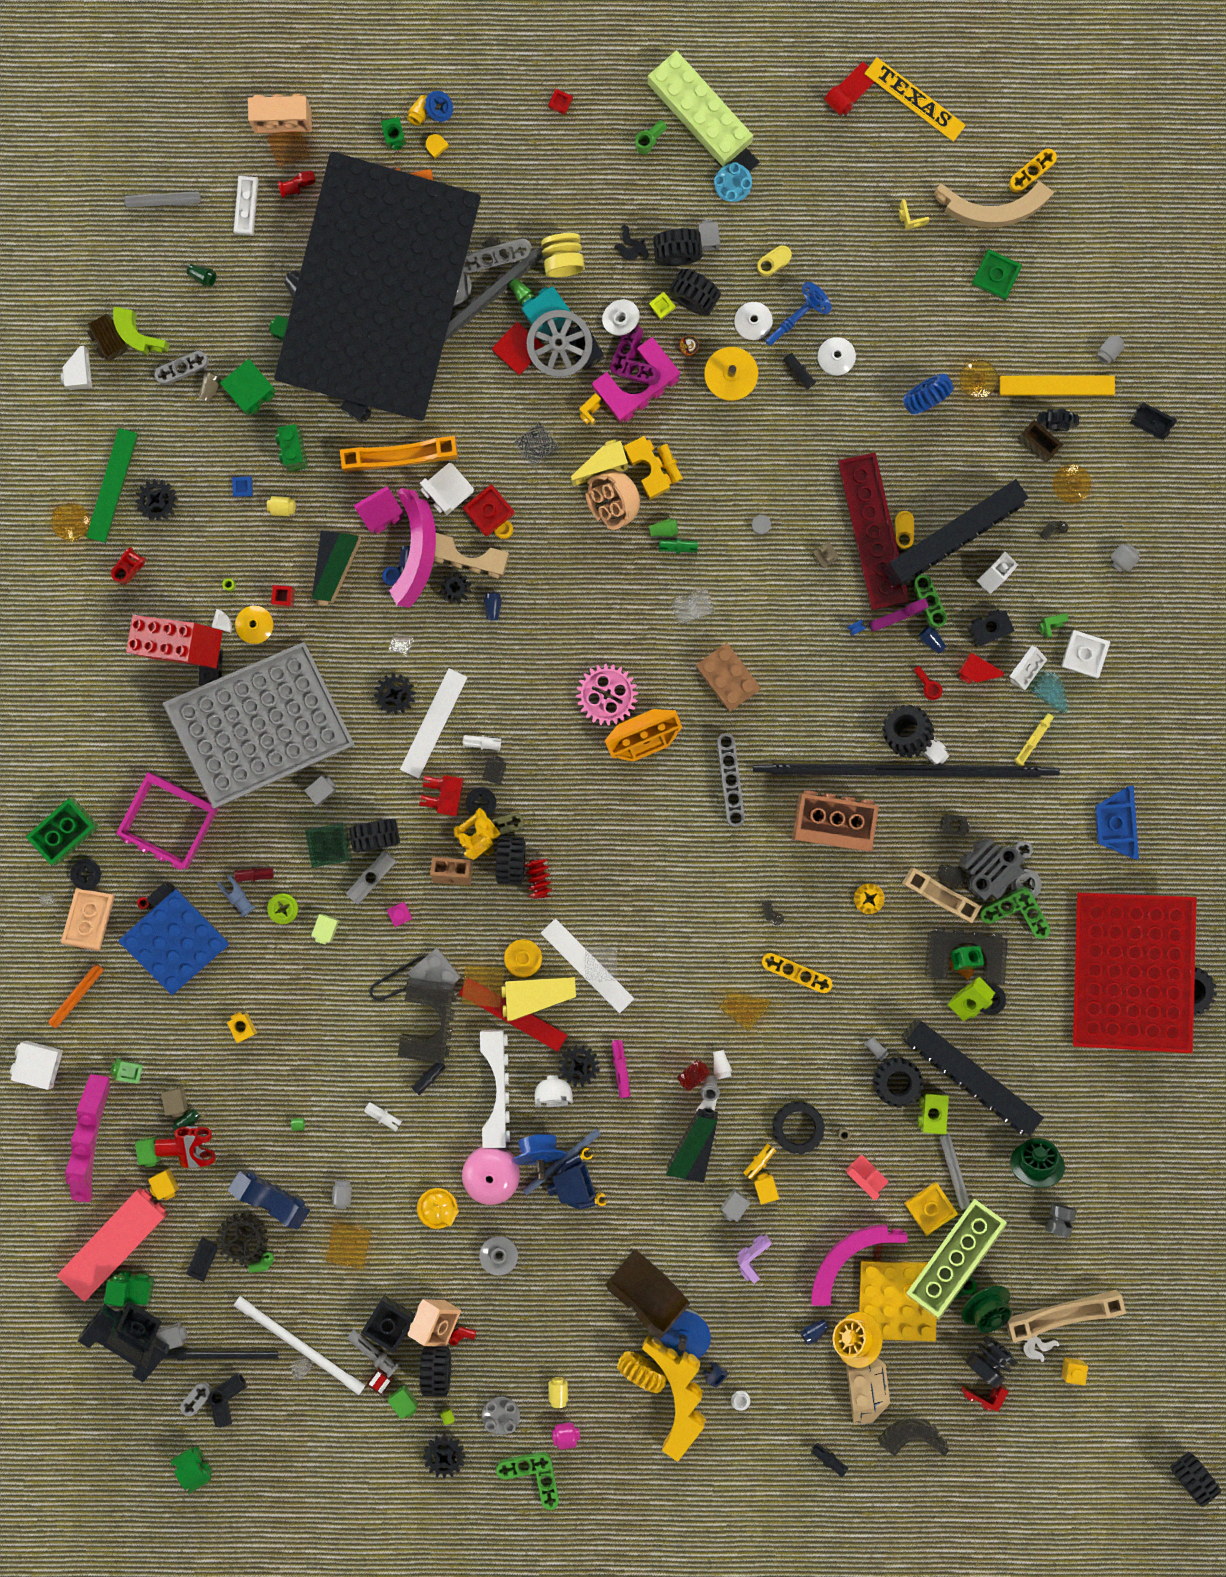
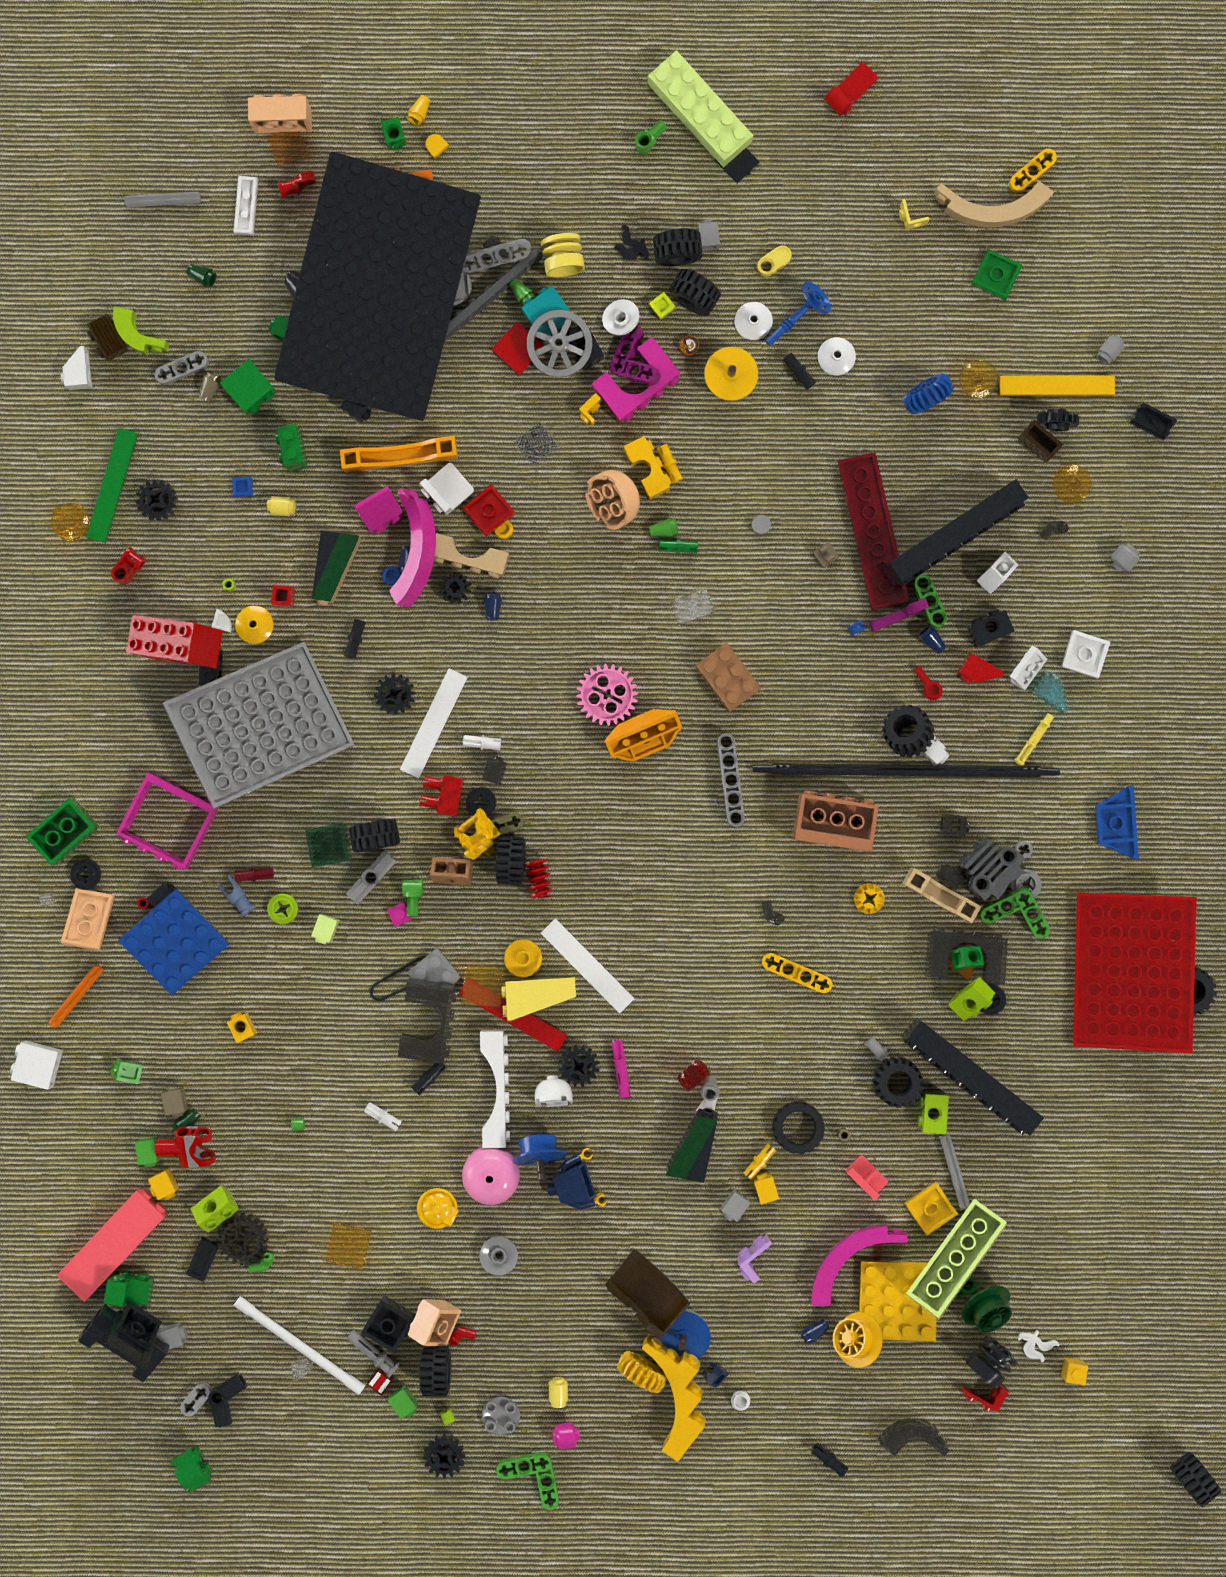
dark pink arch [65,1074,110,1202] -> none
black bar [164,1349,279,1361] -> none
dark blue brick [227,1170,310,1229] -> none
light grey brick [304,776,336,805] -> none
light grey brick [331,1180,352,1209] -> none
clear slope [389,632,414,656] -> none
blue gear [424,91,453,123] -> none
sand blue piece [522,1128,601,1195] -> none
red tile [548,89,573,115] -> none
light yellow slope [571,440,628,486] -> none
clear piece [585,945,617,982] -> none
white cone [713,1050,732,1079] -> none
medium azure dish [714,162,752,202] -> none
clear yellow wing [718,992,771,1031] -> none
tan wedge [846,1357,890,1425] -> none
yellow sticker [864,57,966,142] -> none
yellow piece [895,511,914,550] -> none
tan arch [1006,1290,1126,1343] -> none
dark green piece [1010,1138,1065,1188] -> none
bright green bracket [1039,613,1069,638] -> none
dark grey wheel [1046,1203,1077,1237] -> none
none -> lime brick [190,1185,239,1232]
none -> black pin [344,619,366,659]
none -> bright green axle [402,879,423,917]

